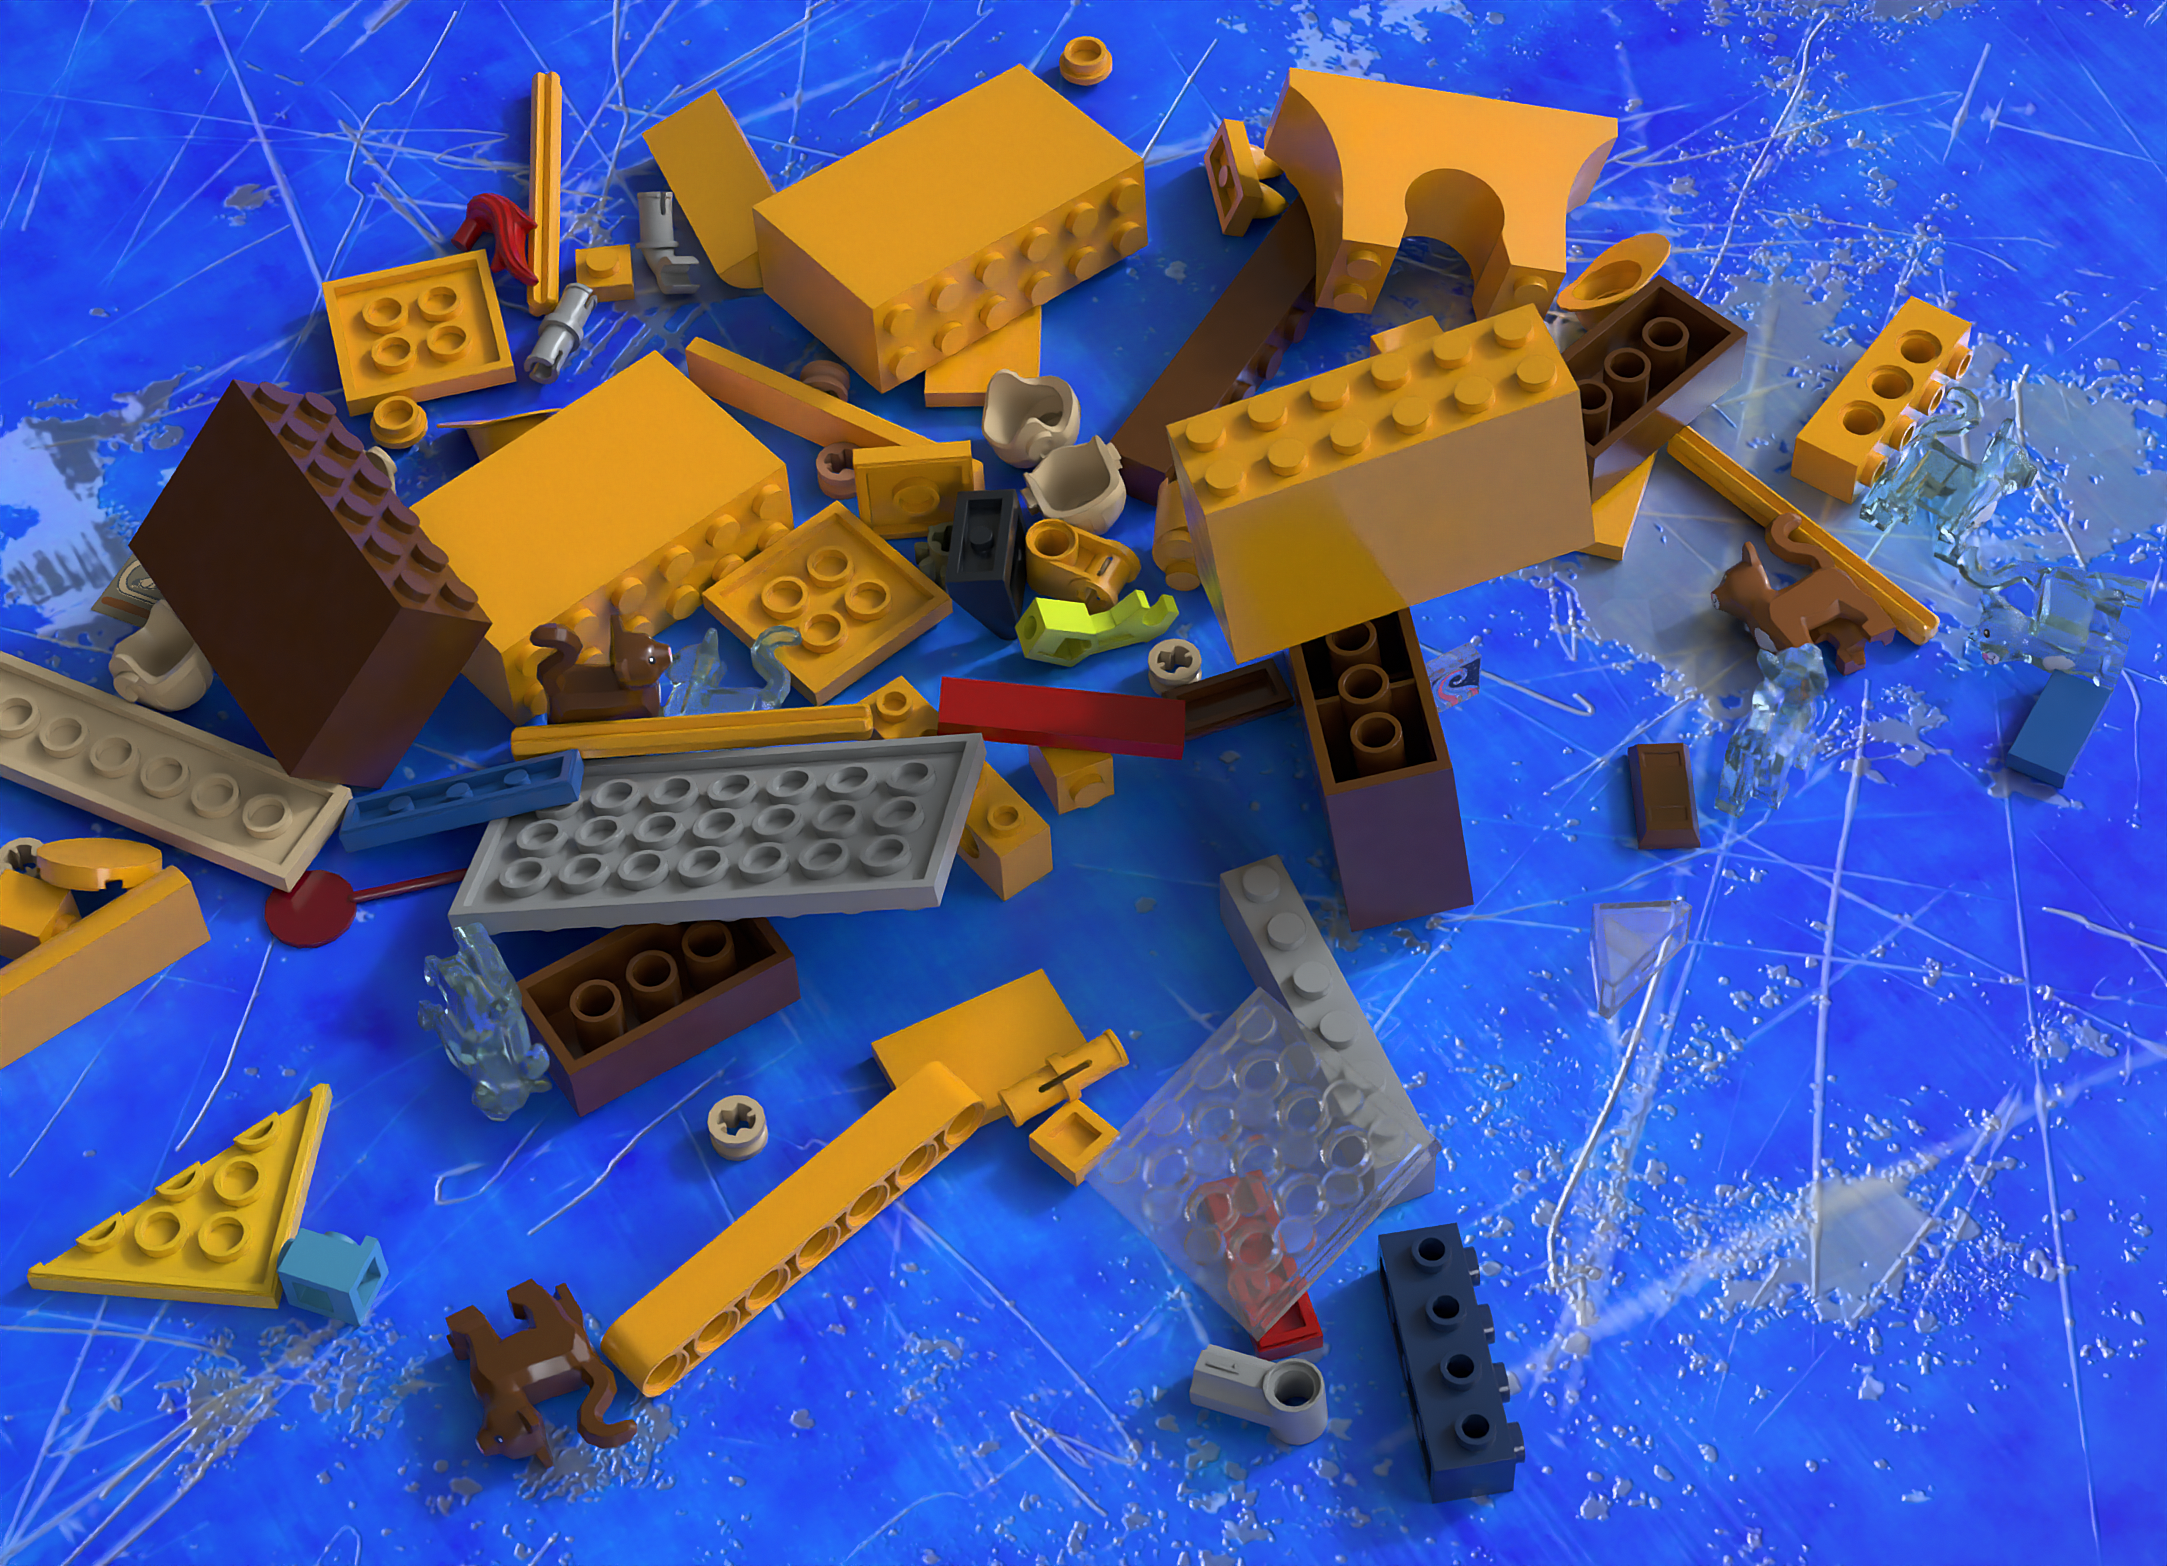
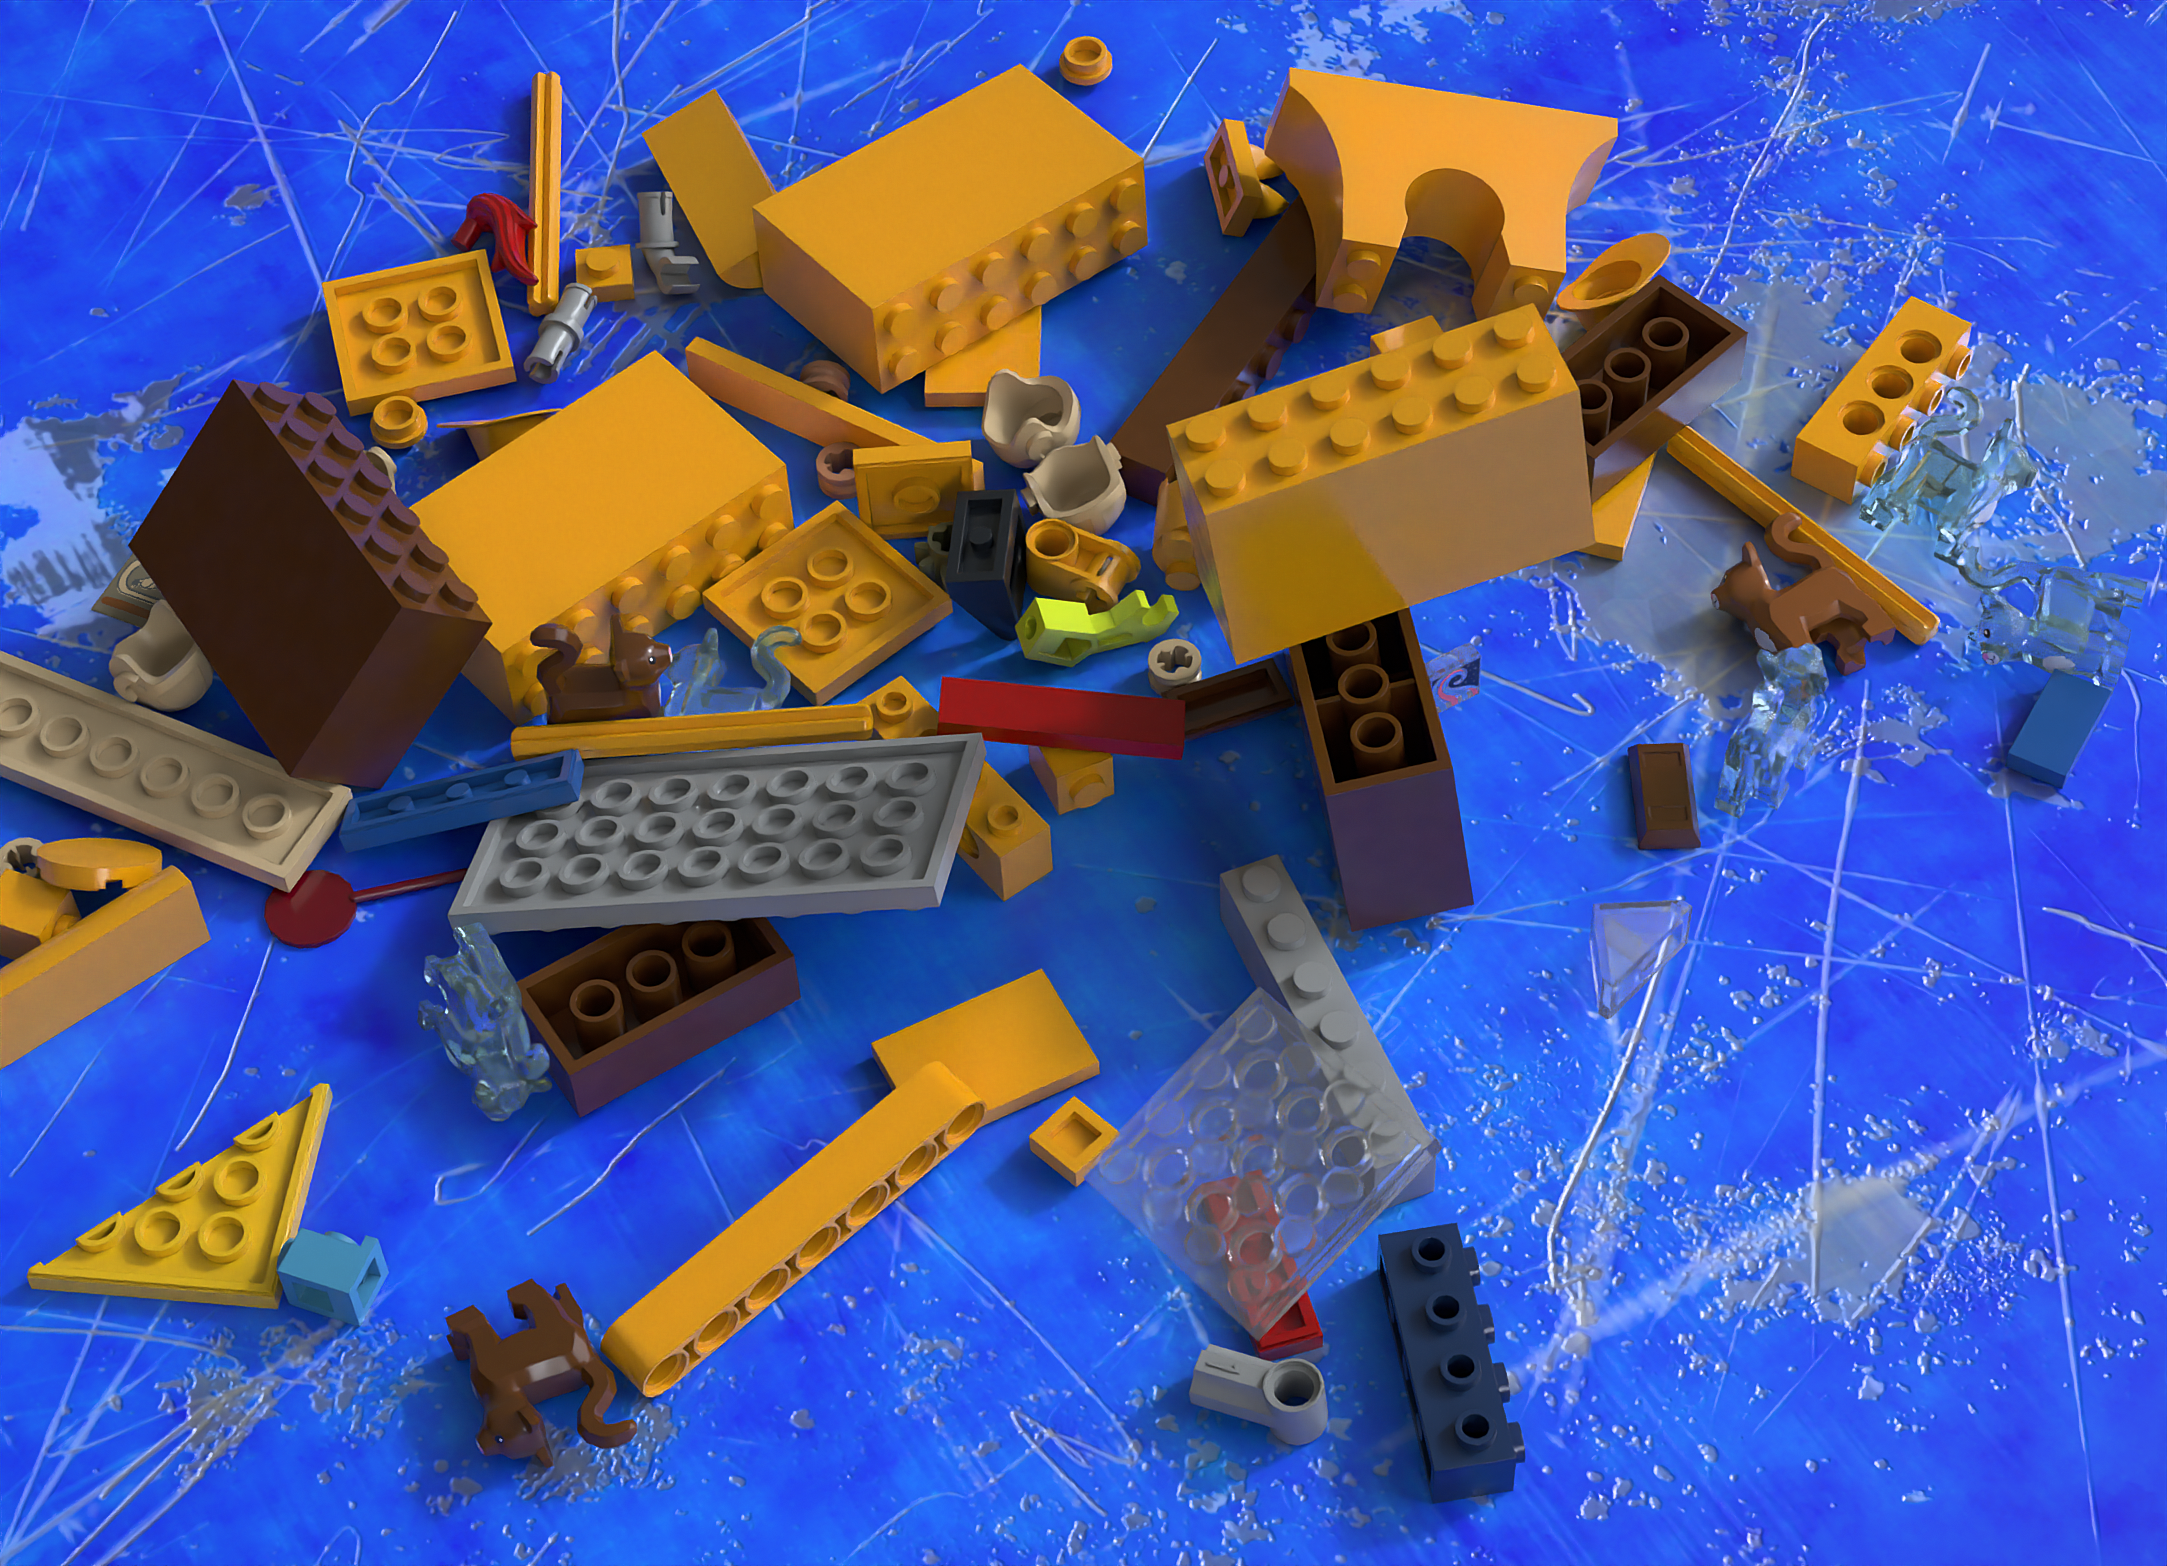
tan bush [707,1095,768,1161] -> none
light orange pin [997,1029,1129,1128] -> none

